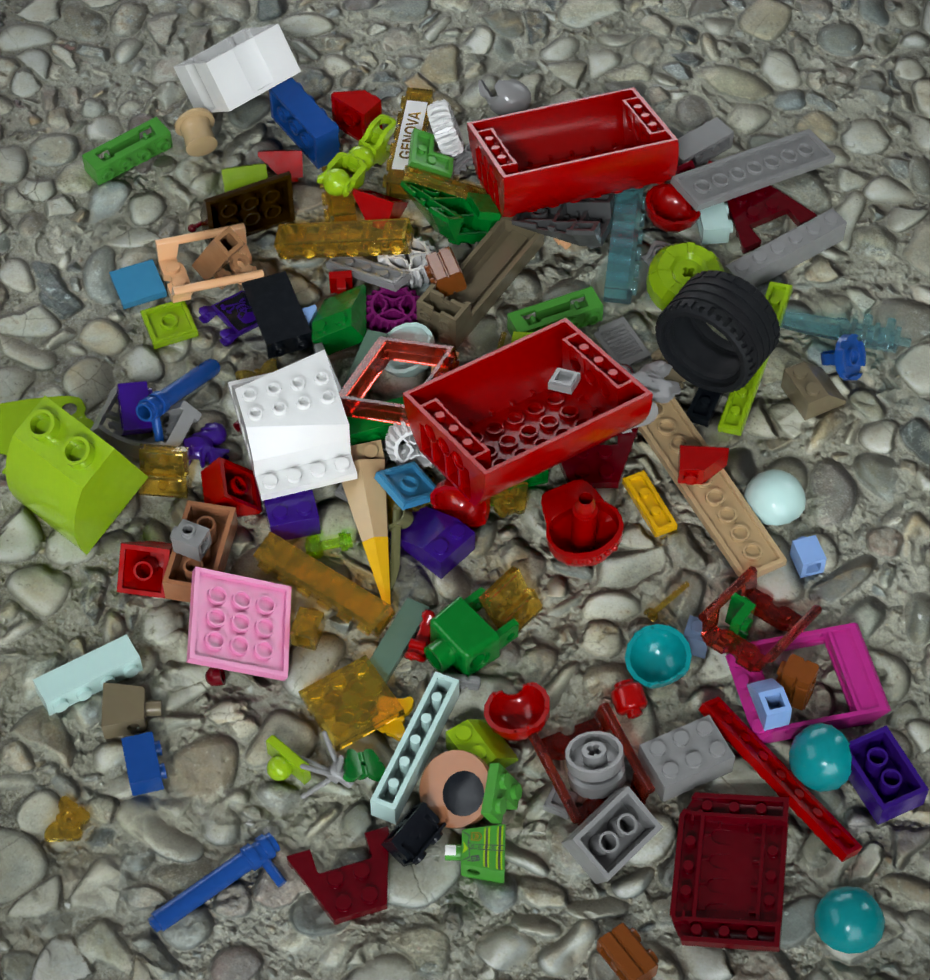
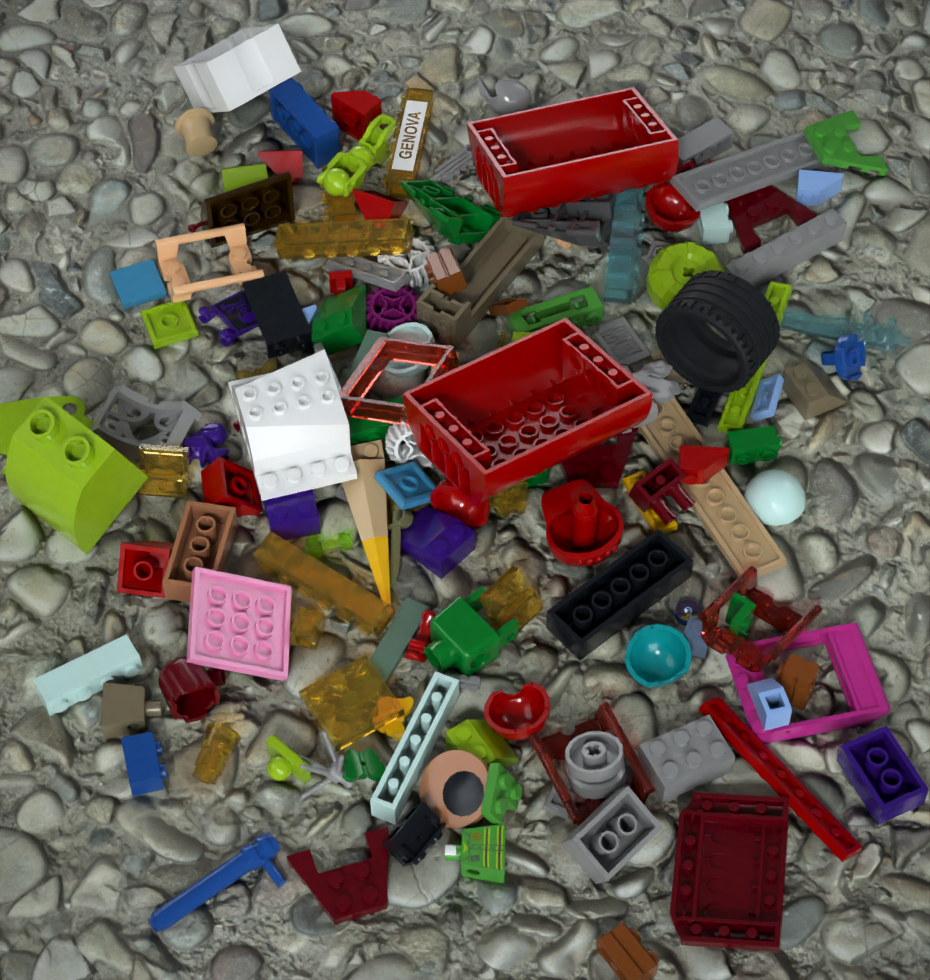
clear yellow animal [44,796,90,842] -> none
bright green brick [82,117,173,186] -> none
dark purple brick [116,381,153,436] -> none
blue cylinder [136,359,220,442] -> none
light grey brick [170,519,212,562] -> none
medium nougat brick [192,226,250,290] -> none
clear yellow tile [403,165,487,199] -> none
bright green plate [408,128,454,180] -> none
white gear [427,99,465,157] -> none
green tile [466,192,501,221] -> none
light grey tile [548,367,581,395] -> none
red head [610,679,648,719] -> none
clear yellow piece [644,581,690,622] -> none
light blue brick [789,535,827,578] -> none
teal cylinder [789,723,852,792] -> none
teal cylinder [814,886,885,954] -> none
none -> dark red cylinder [158,656,220,723]
none -> clear yellow plant [192,723,241,785]
none -> dark orange tile [488,297,528,316]
none -> black brick [546,529,693,660]
none -> dark red brick [628,457,696,526]
none -> tile [675,600,701,626]
none -> green brick [725,425,782,465]
none -> light blue plate [750,374,784,422]
none -> light blue slope [796,169,844,206]
none -> bright green wing [803,111,889,176]

